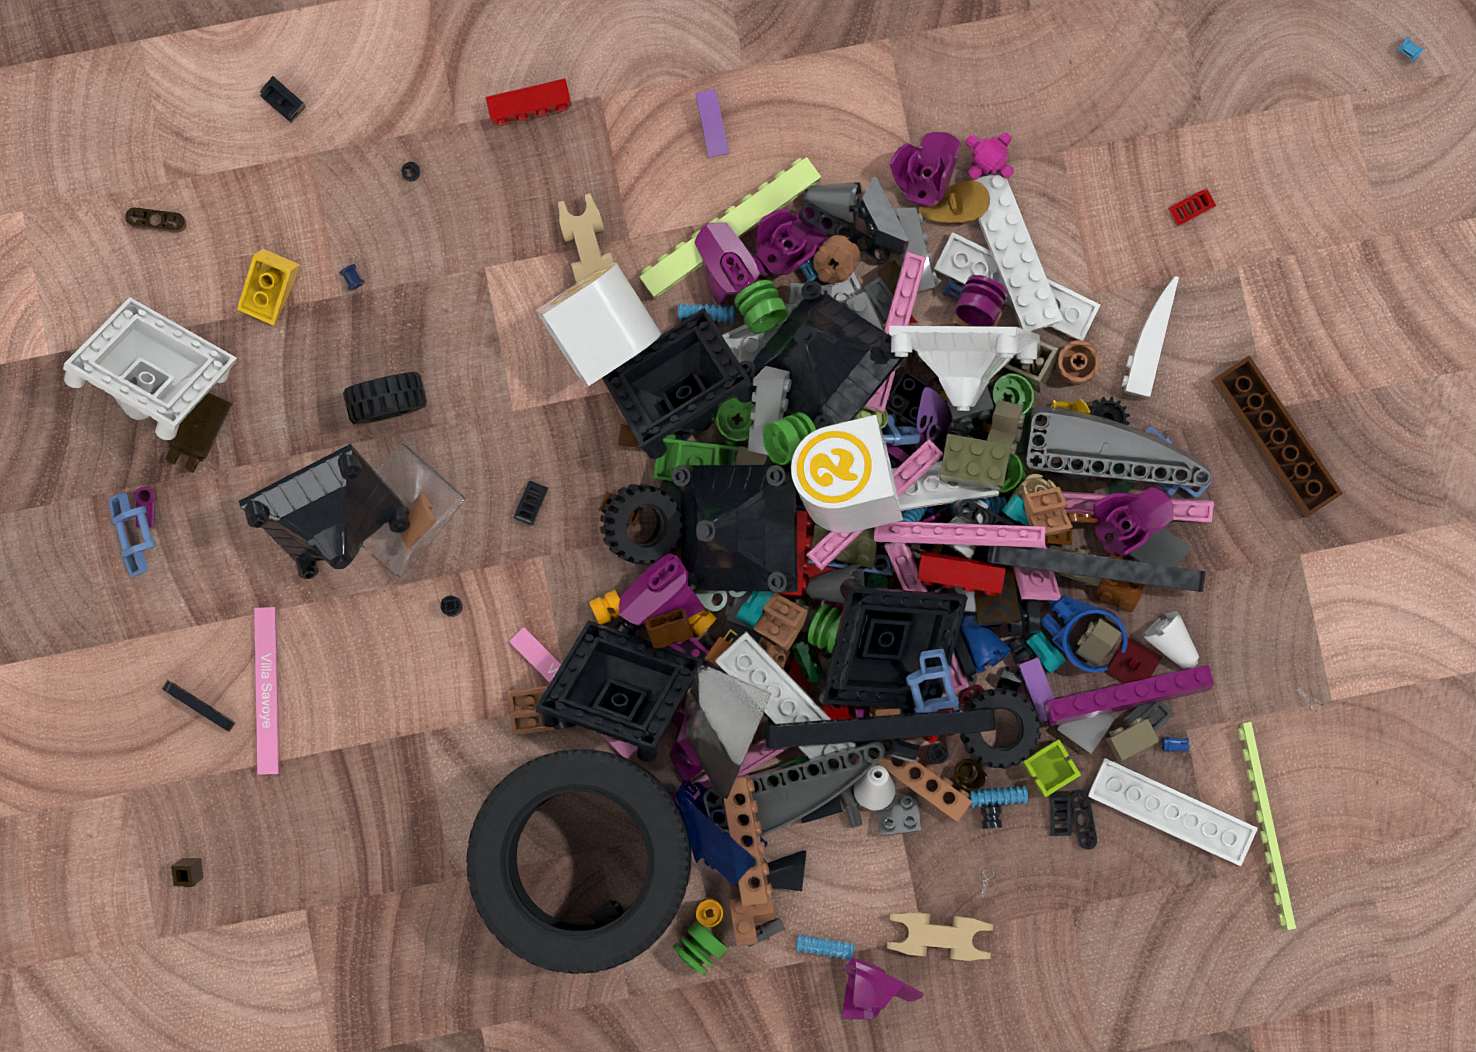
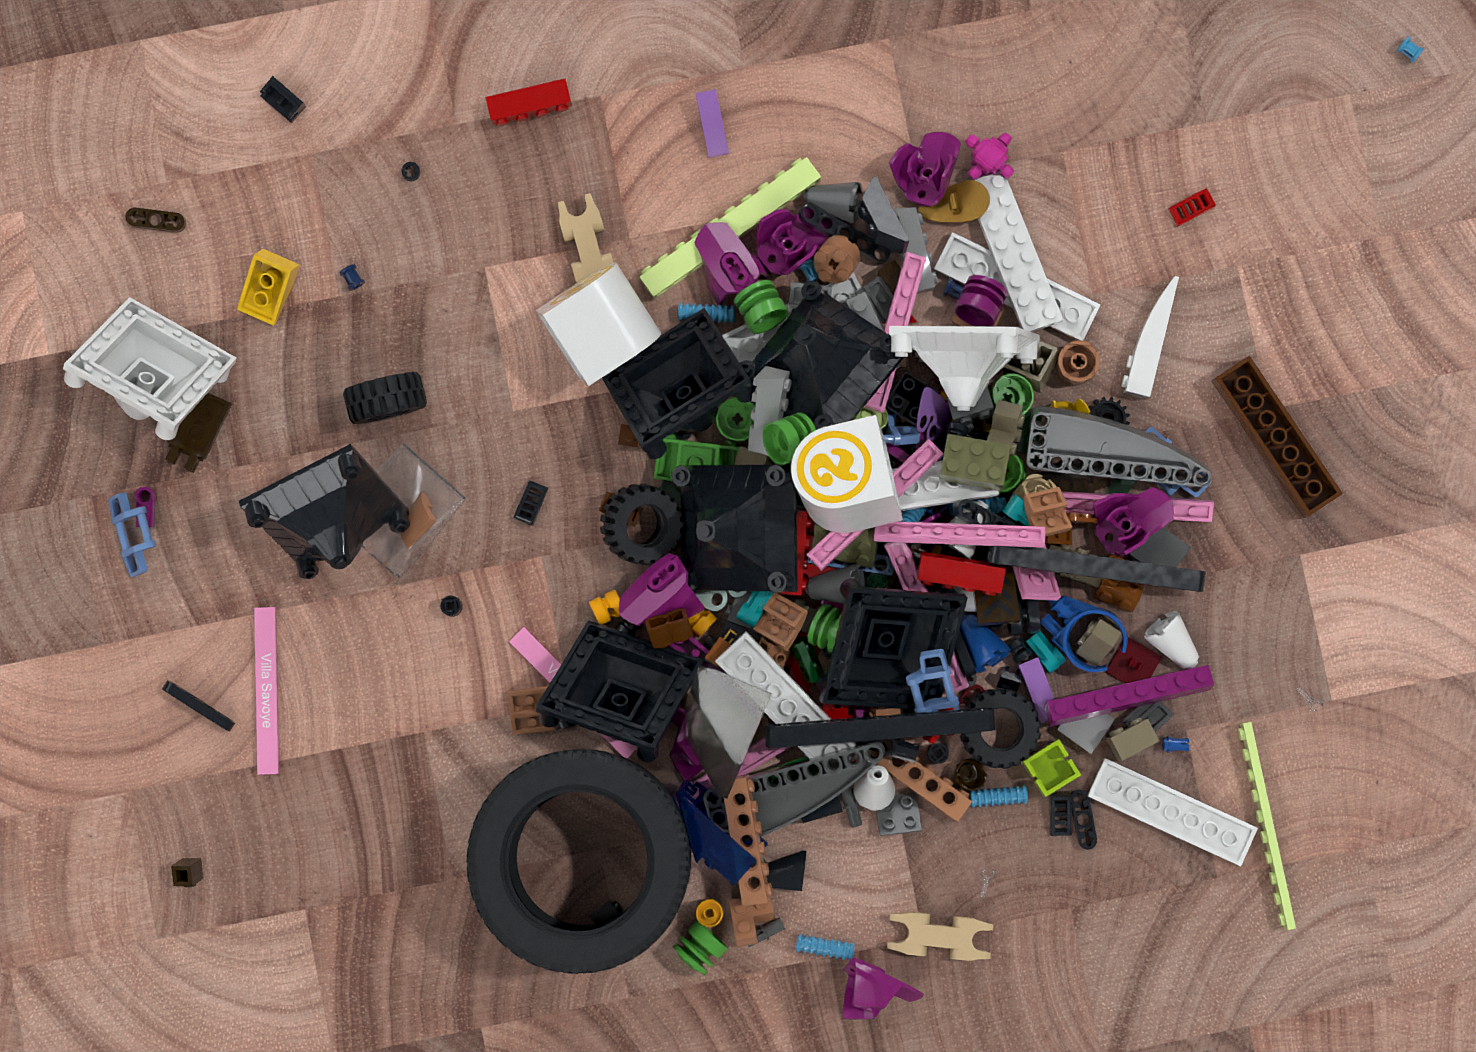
black wheel [981,806,1003,829] -> none

